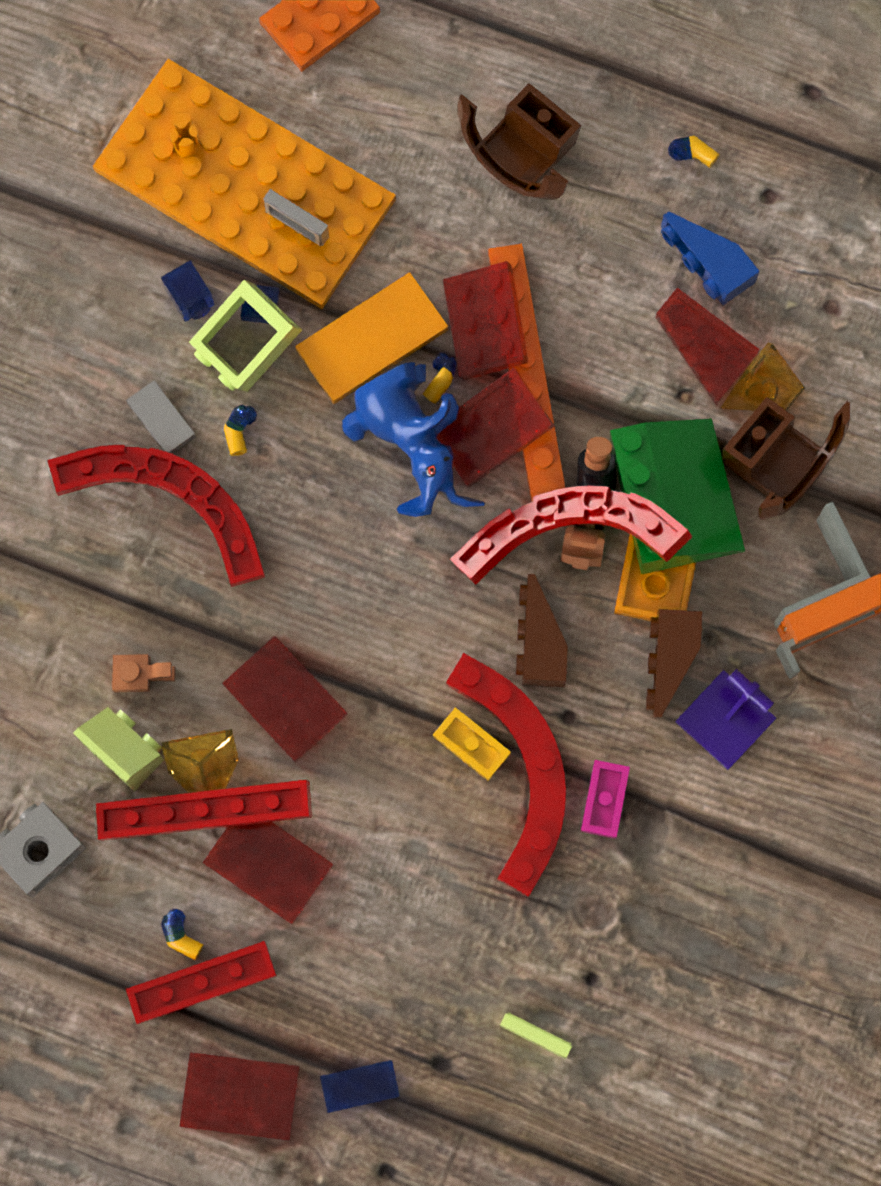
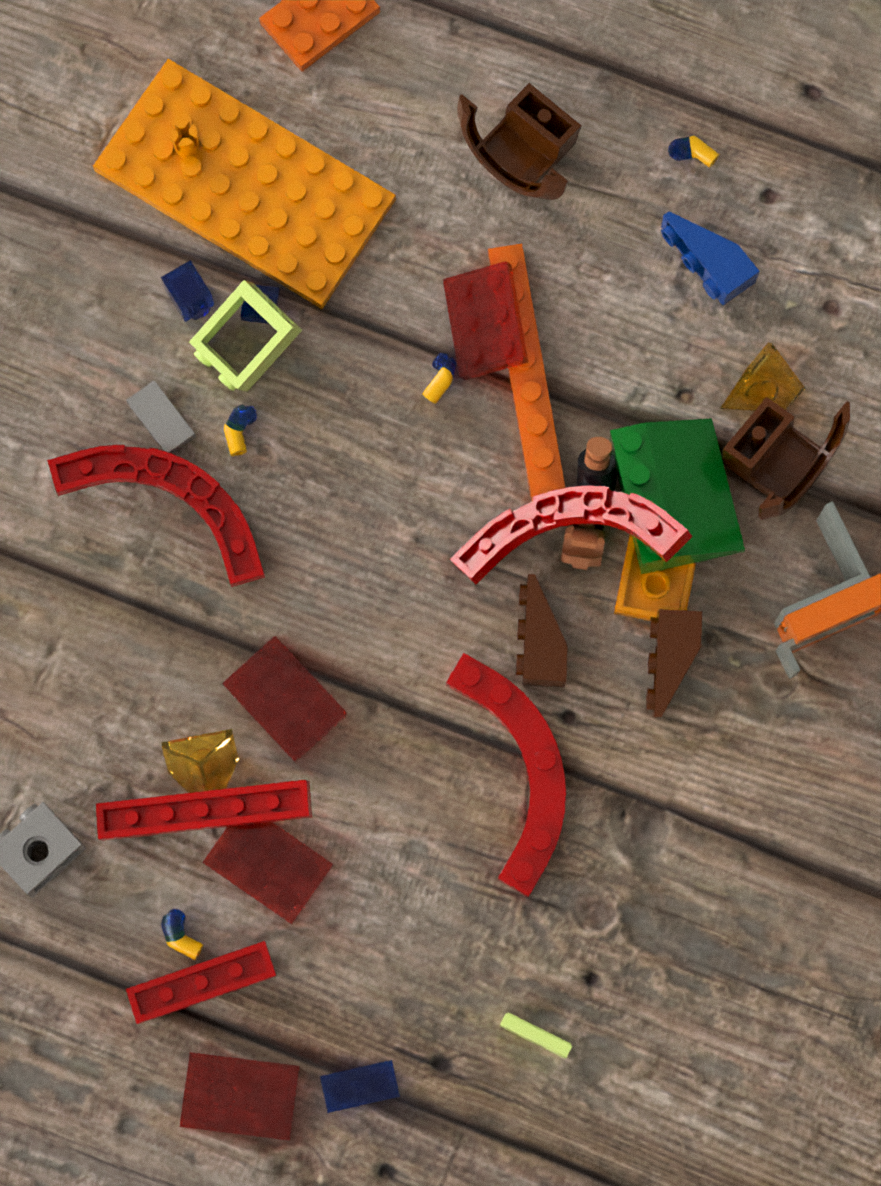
yellowish green slope [73,707,164,792] -> none
nougat plate [112,654,176,692] -> none
light grey tile [263,189,329,246] -> none
light orange tile [295,272,449,404] -> none
blue animal [342,362,486,517] -> none
yellow plate [433,707,511,781] -> none
clear red plate [437,368,555,487] -> none
dark pink plate [580,760,630,839] -> none
clear red wing [655,288,760,406] -> none
dark purple plate [675,669,776,770] -> none

